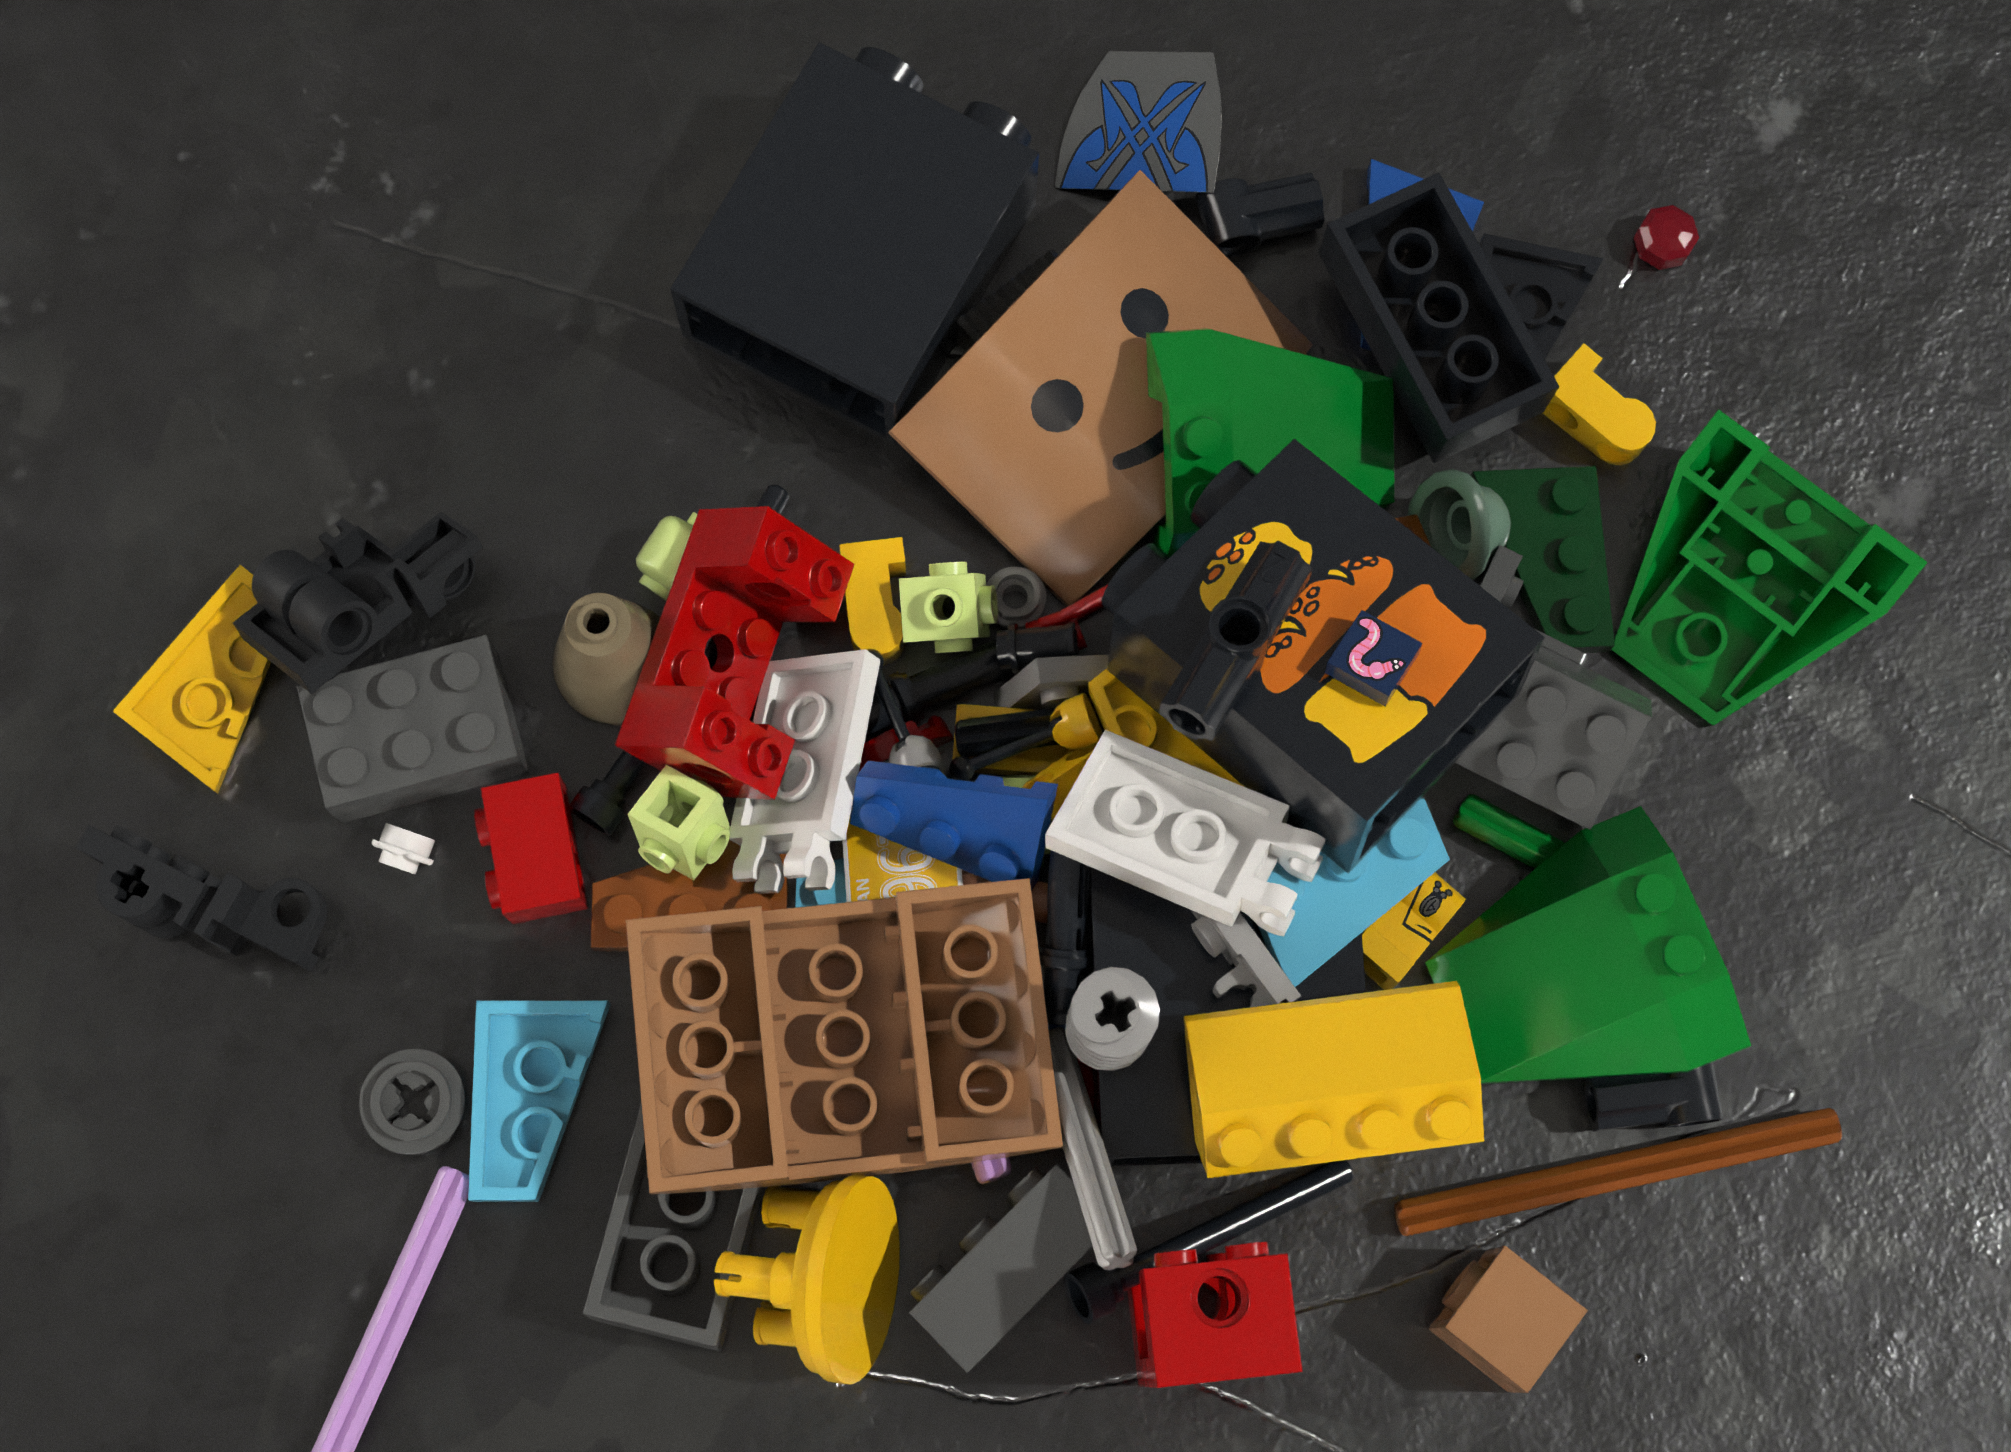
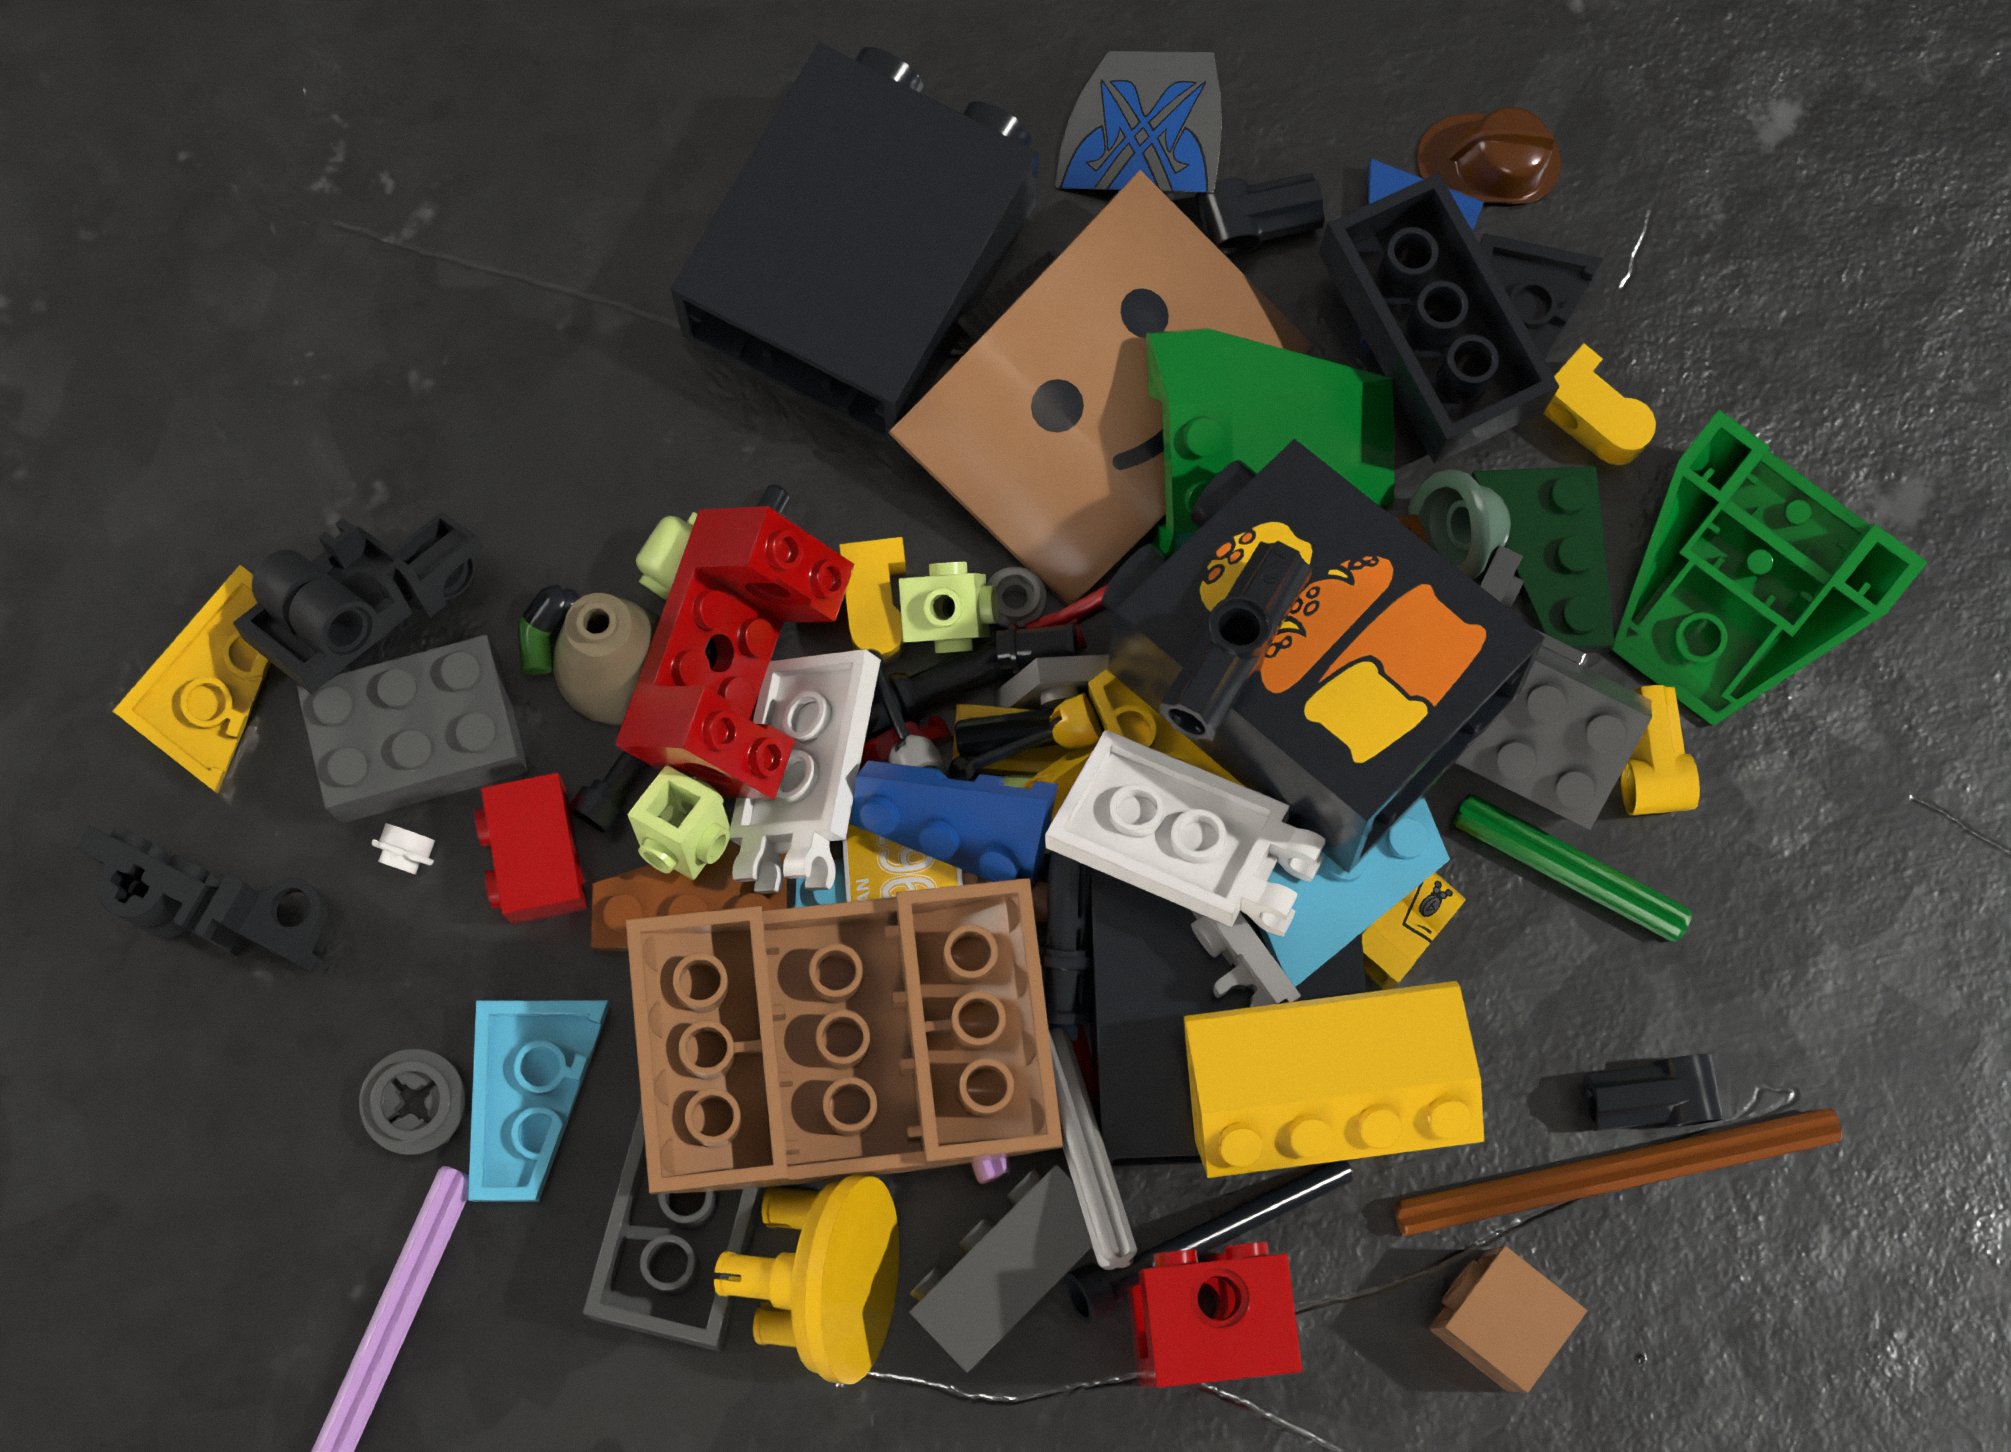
light grey piece [1065,967,1160,1071] -> none
dark blue tile [1325,610,1423,707] -> none
green wedge [1425,806,1751,1084] -> none
dark red tile [1633,205,1699,270] -> none
none -> arm [518,584,580,675]
none -> reddish brown piece [1416,107,1562,204]
none -> yellow piece [1620,685,1700,816]

